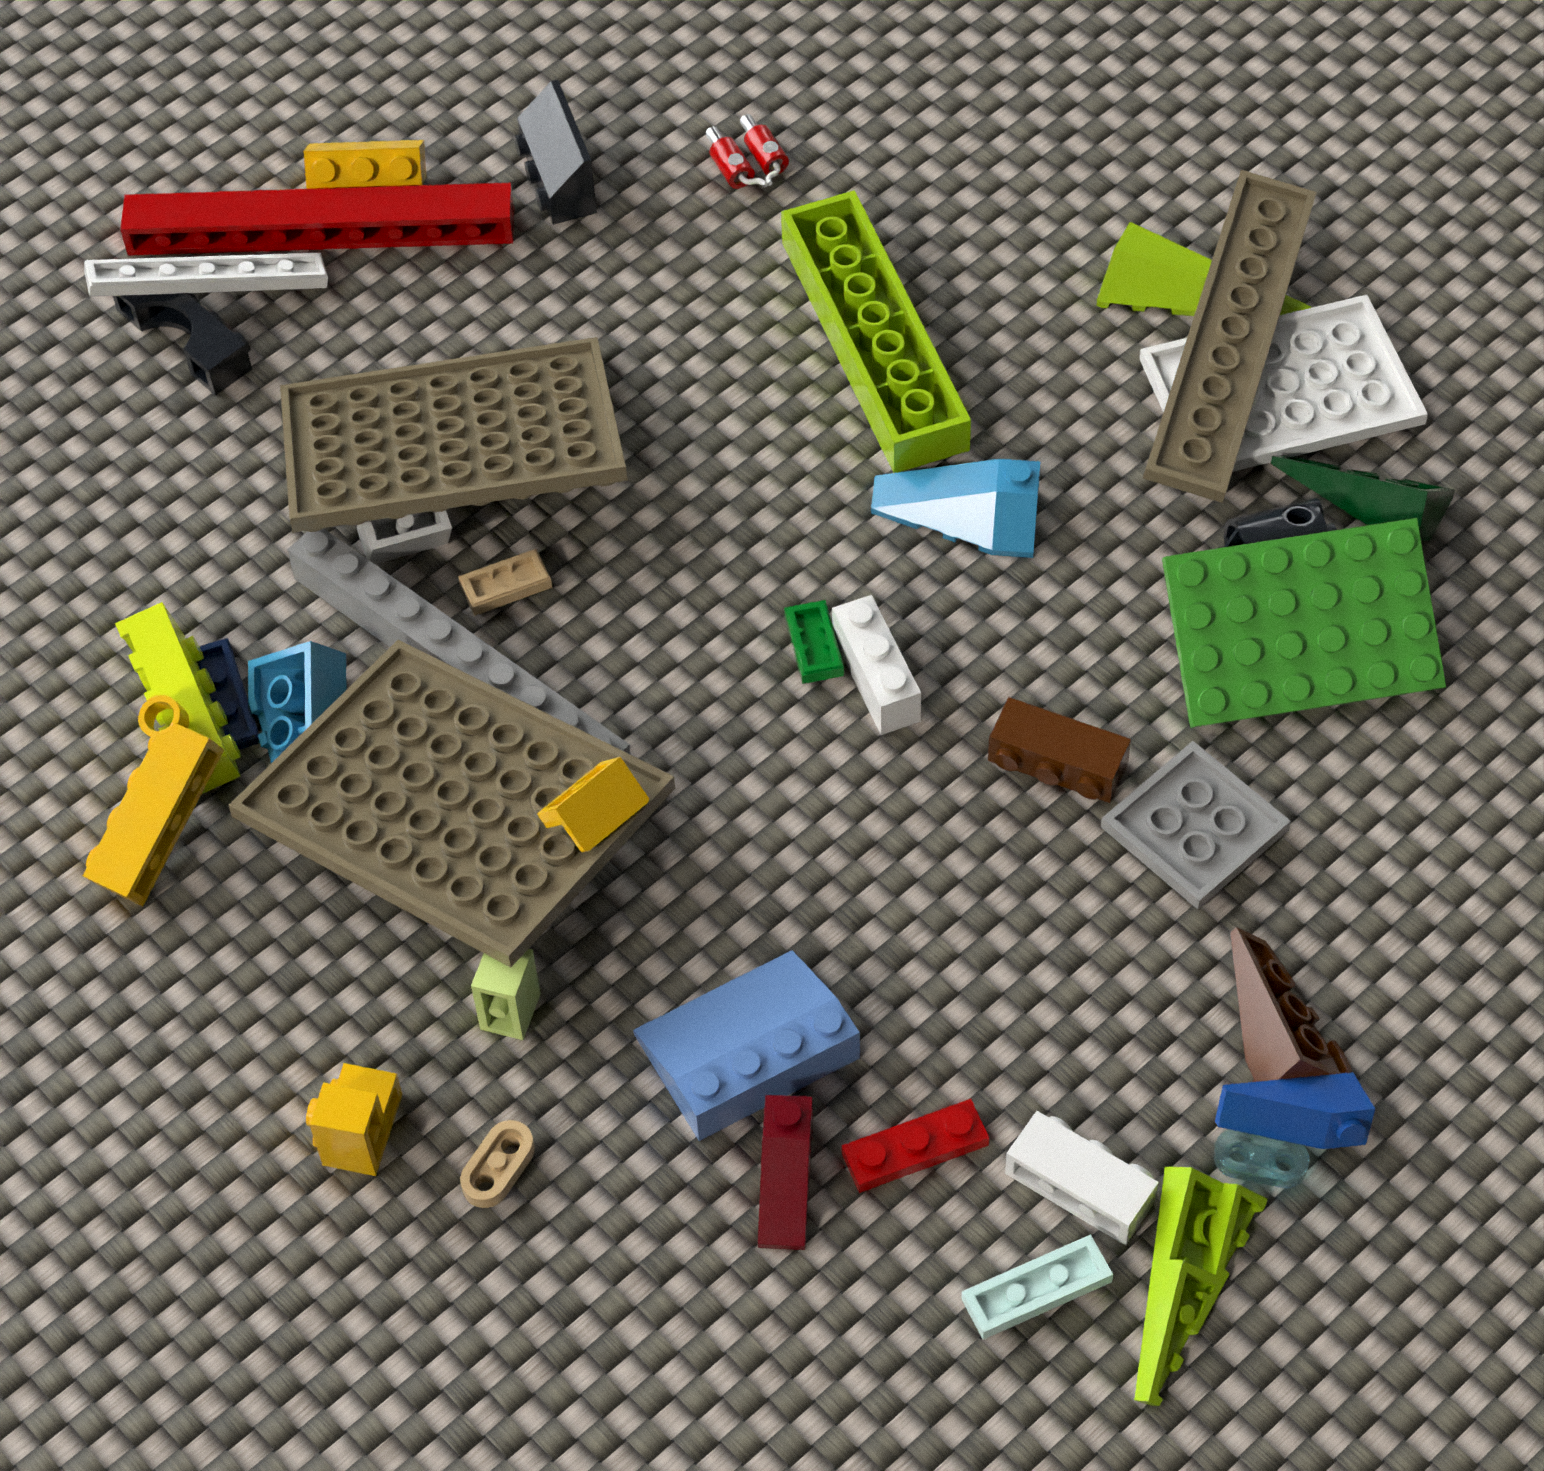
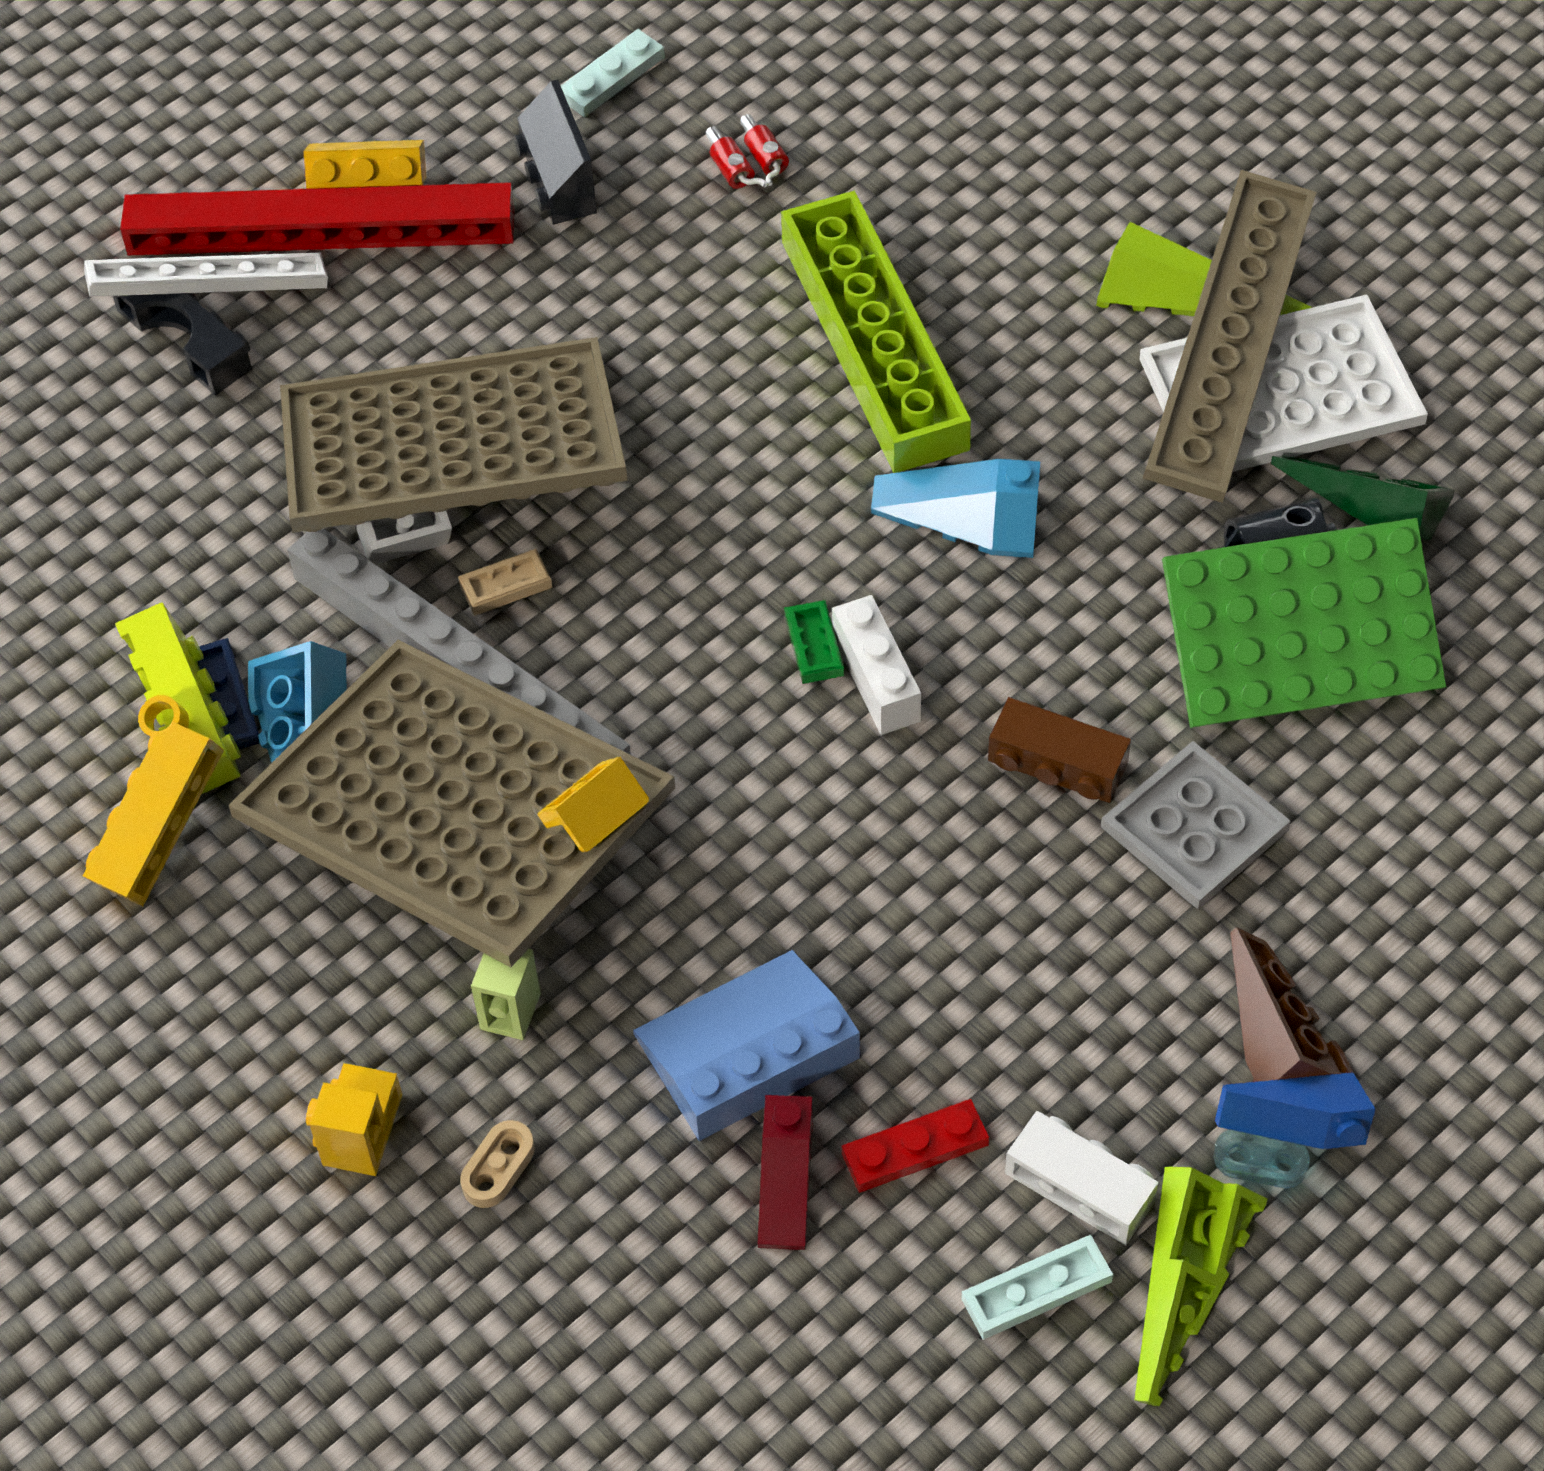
none -> light aqua plate [561,29,665,118]

